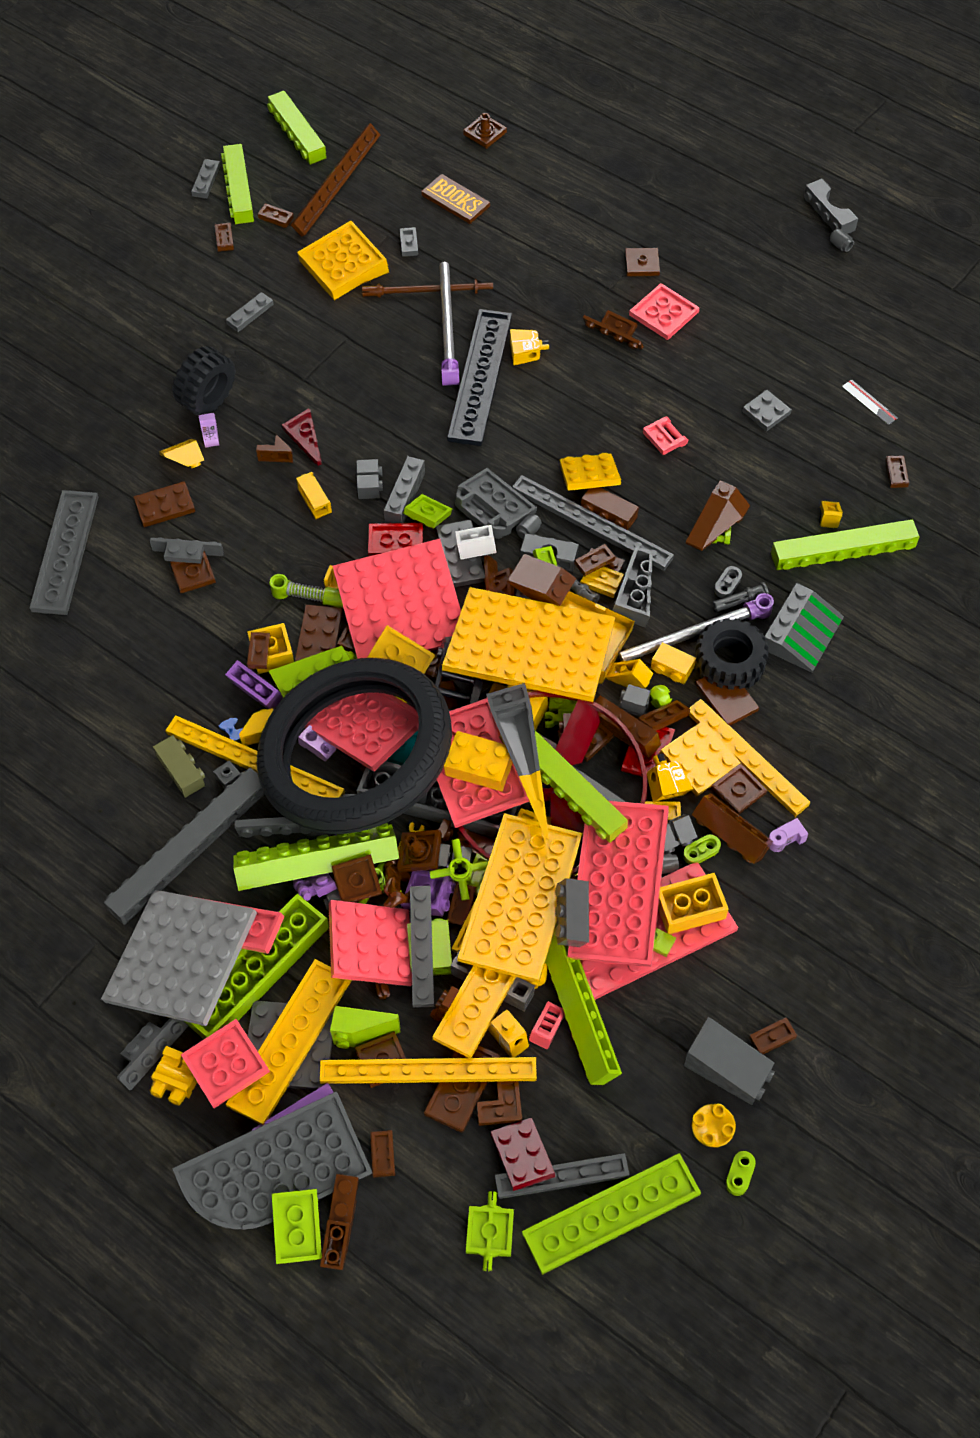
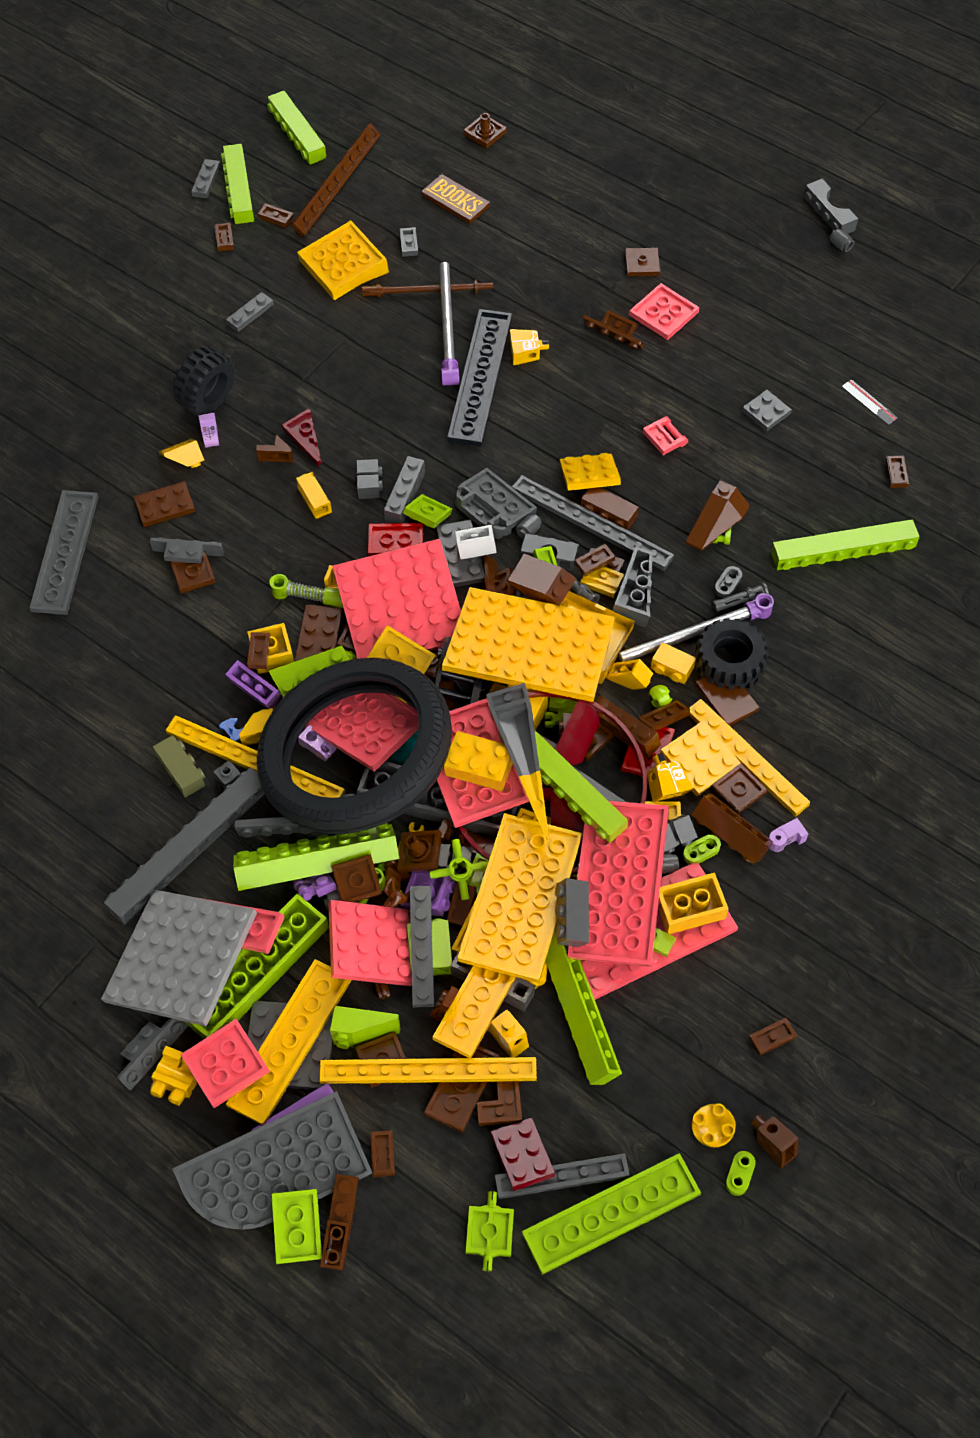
coral slope [529,1001,565,1049] -> none
dark grey piece [619,684,651,719] -> none
dark grey slope [684,1017,775,1105] -> none
dark grey slope [765,583,844,673] -> none
yellow slope [820,501,843,528] -> none
none -> reddish brown torso [751,1115,799,1169]

